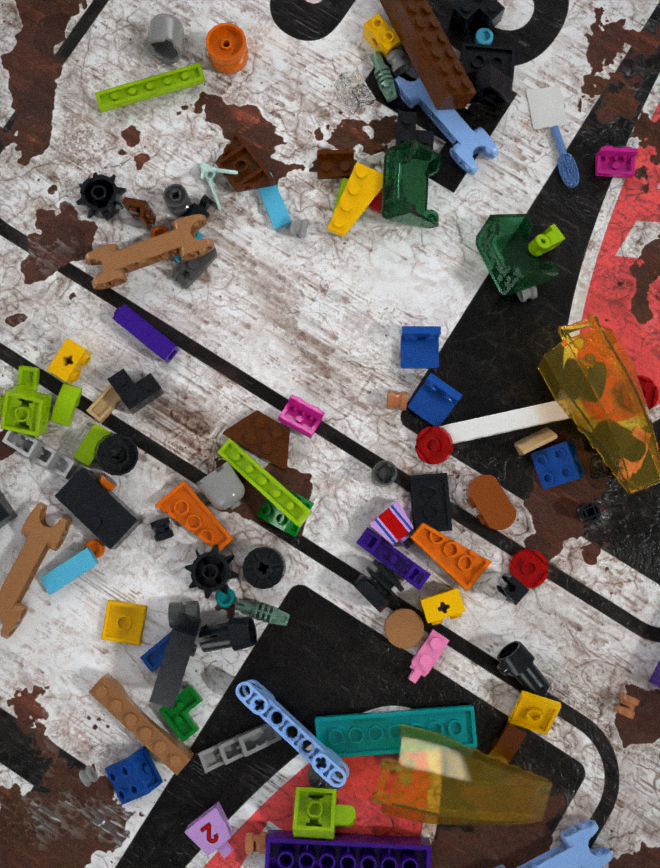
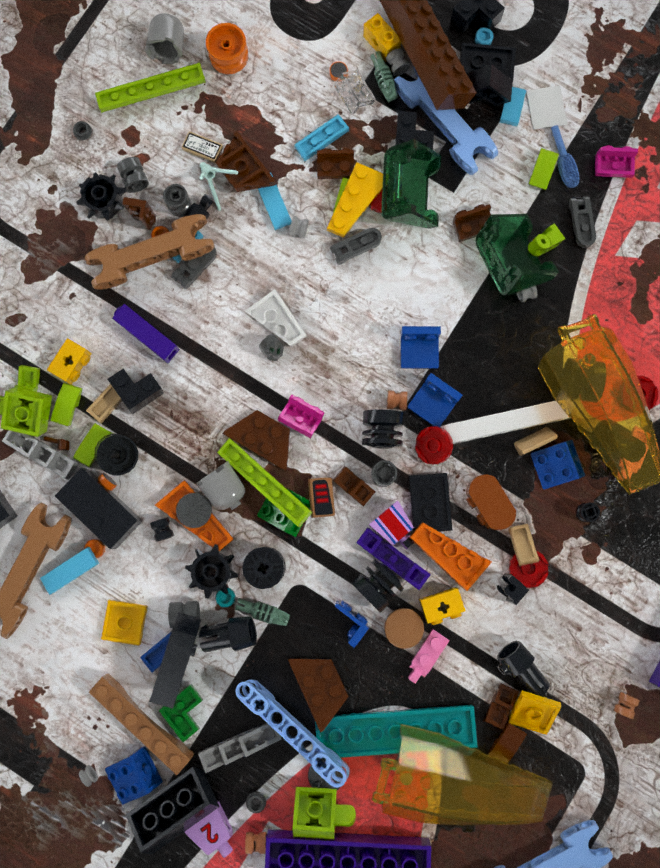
none -> reddish brown hand [43,436,70,450]
none -> dark grey plate [73,121,92,140]
none -> dark grey wheel [117,157,149,193]
none -> black brick [126,767,220,854]
none -> dark grey wheel [176,493,212,528]
none -> tile [182,131,223,164]
none -> white wing [245,289,307,347]
none -> dark grey plate [246,792,266,813]
none -> dark grey rock [259,334,284,361]
none -> reddish brown wing [288,659,349,733]
none -> medium azure tile [294,114,349,161]
none -> slope [308,477,335,518]
none -> tile [330,61,348,82]
none -> dark grey plate [330,228,382,265]
none -> reddish brown slope [332,466,376,507]
none -> blue bracket [335,600,369,648]
none -> black wheel [362,409,404,449]
none -> reddish brown bracket [453,204,496,242]
none -> reddish brown slope [483,683,519,730]
none -> medium azure tile [500,87,526,126]
none -> tan tile [508,524,539,566]
none -> lime slope [528,148,559,190]
none -> dark grey plate [569,196,596,248]

